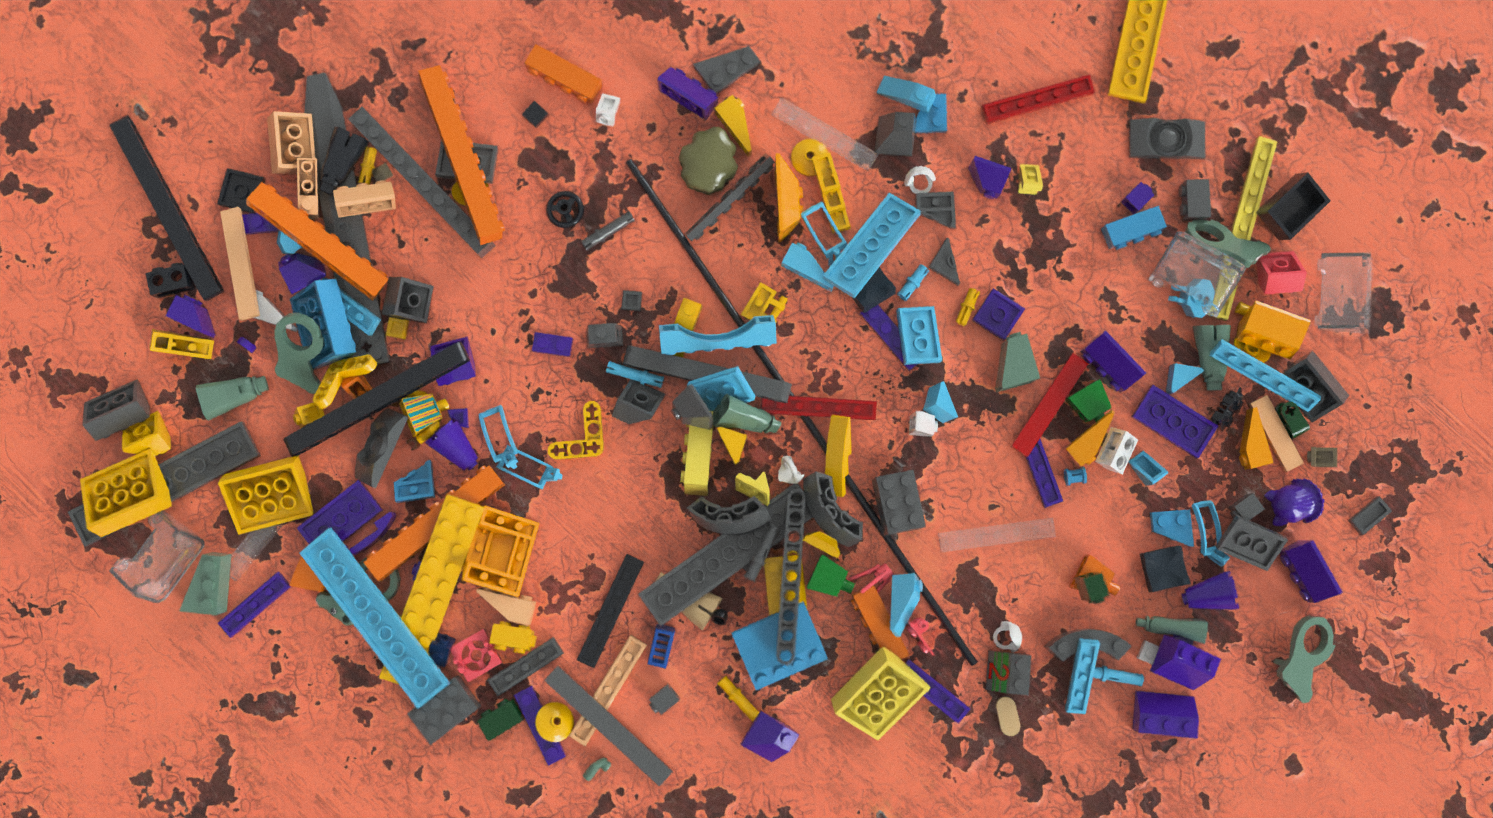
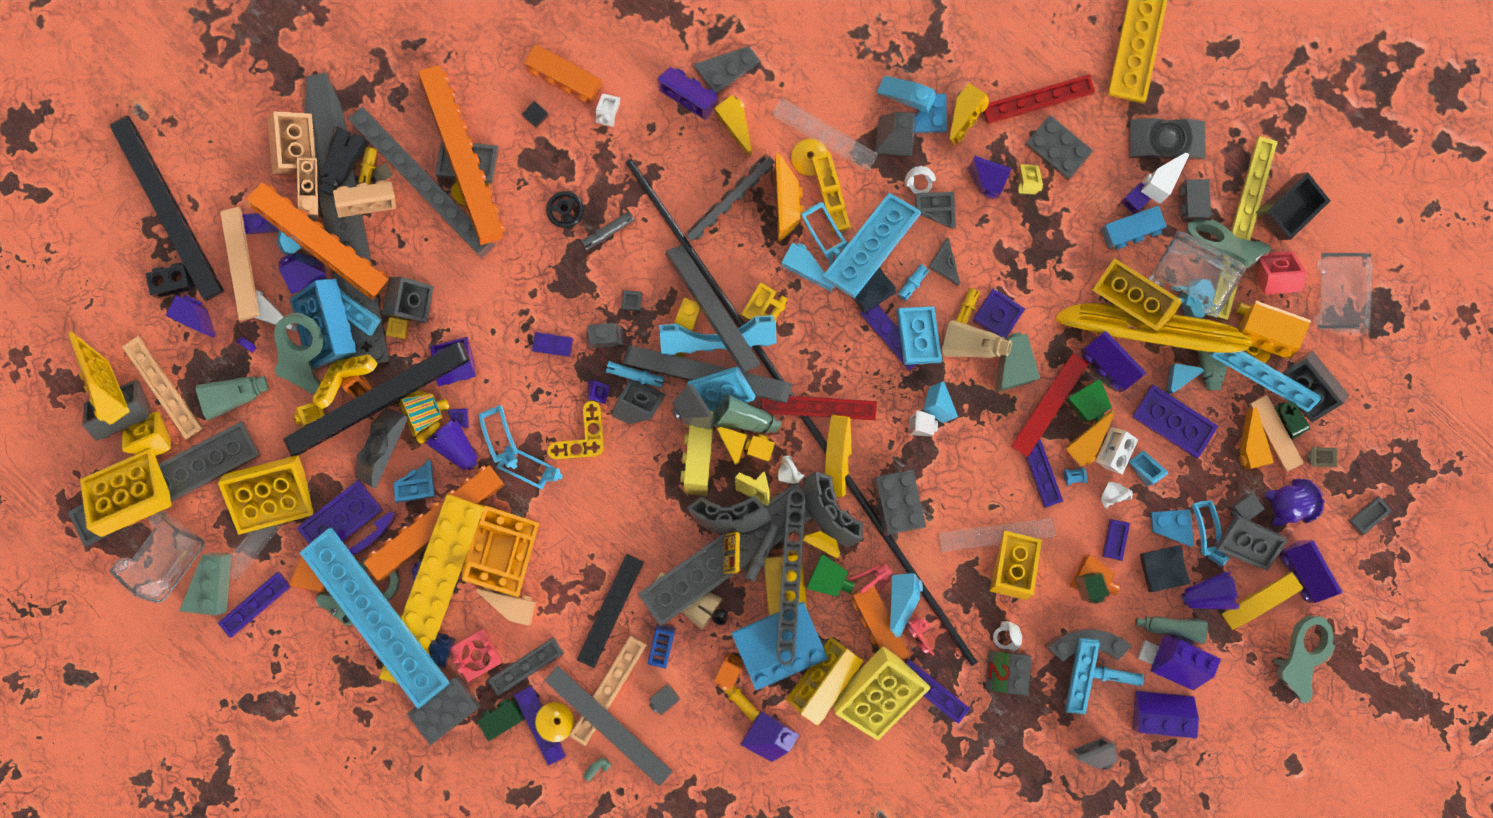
yellow slope [149,329,214,359] -> none
black tile [217,168,266,214] -> none
yellow brick [489,621,537,654] -> none
olive piece [679,127,738,195] -> none
tan tile [995,696,1020,736] -> none
black hinge [1211,387,1244,431] -> none
none -> yellow slope [68,332,130,425]
none -> light nougat tile [122,336,204,440]
none -> dark purple slope [587,380,610,404]
none -> dark grey tile [665,245,760,373]
none -> orange slope [714,651,744,690]
none -> slope [723,532,740,574]
none -> yellow brick [745,434,775,462]
none -> yellow slope [786,637,863,726]
none -> tan piece [942,320,1012,358]
none -> yellow slope [950,82,990,146]
none -> yellow slope [990,531,1042,600]
none -> dark grey plate [1025,115,1093,180]
none -> yellow piece [1055,303,1252,353]
none -> dark grey slope [1068,737,1118,770]
none -> yellow slope [1092,258,1182,332]
none -> white piece [1101,482,1133,509]
none -> dark purple tile [1102,519,1130,561]
none -> white slope [1141,153,1189,204]
none -> yellow slope [1221,572,1303,630]

